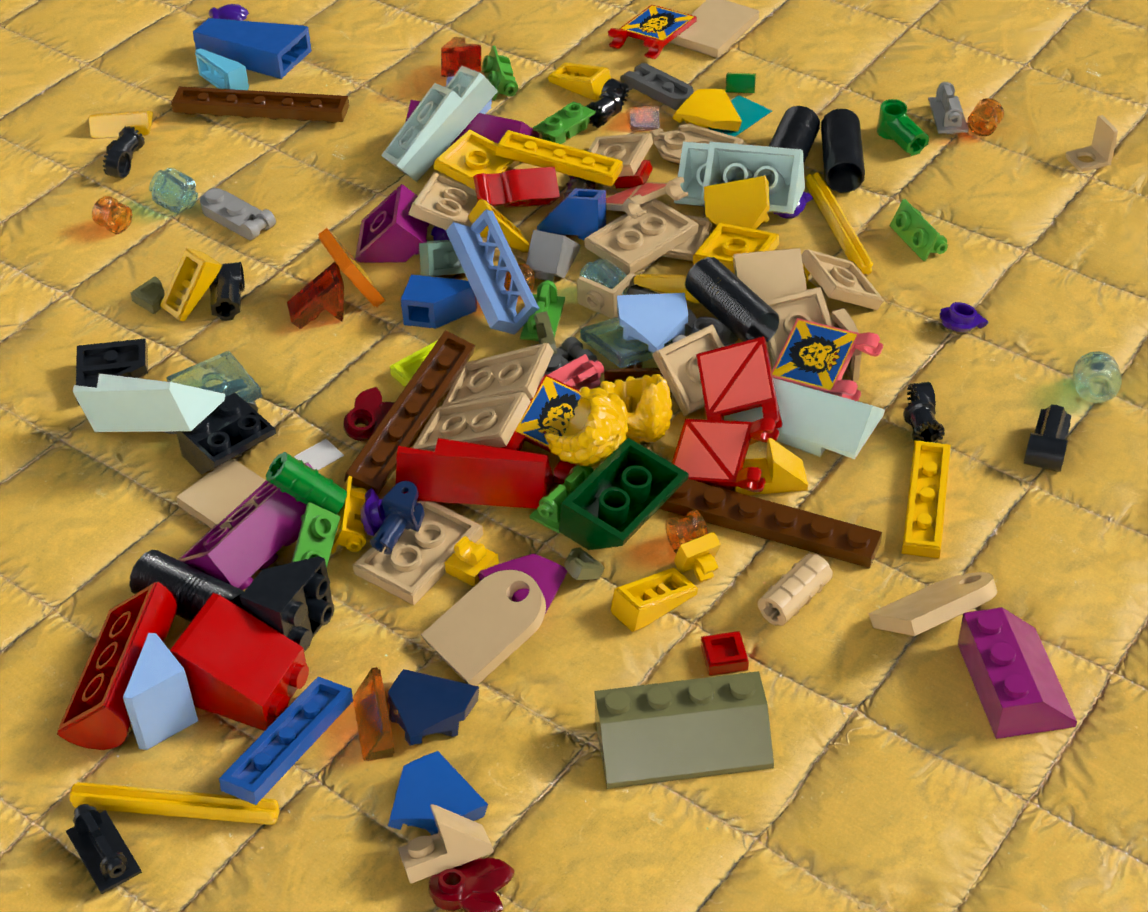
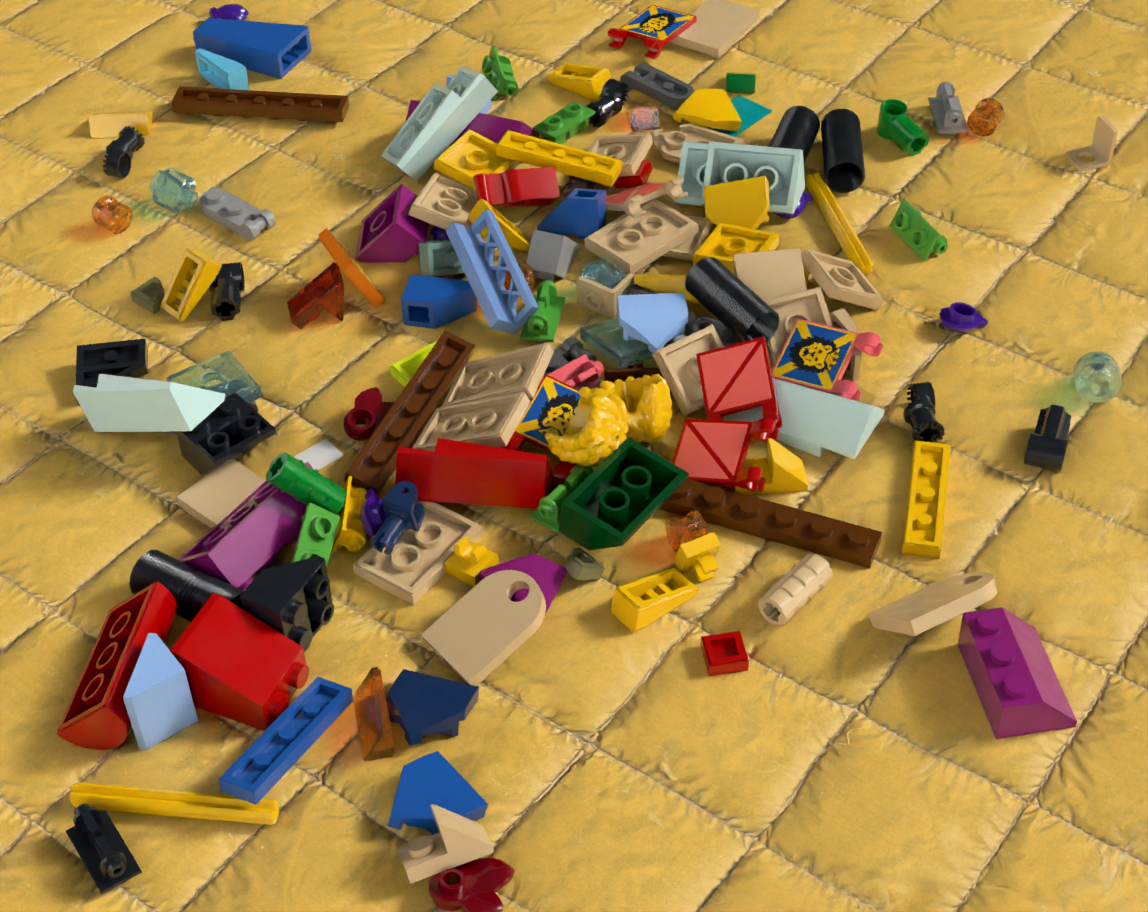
clear red slope [441,37,482,77] -> none
olive tile [534,311,557,354] -> none
olive slope [594,671,774,789] -> none

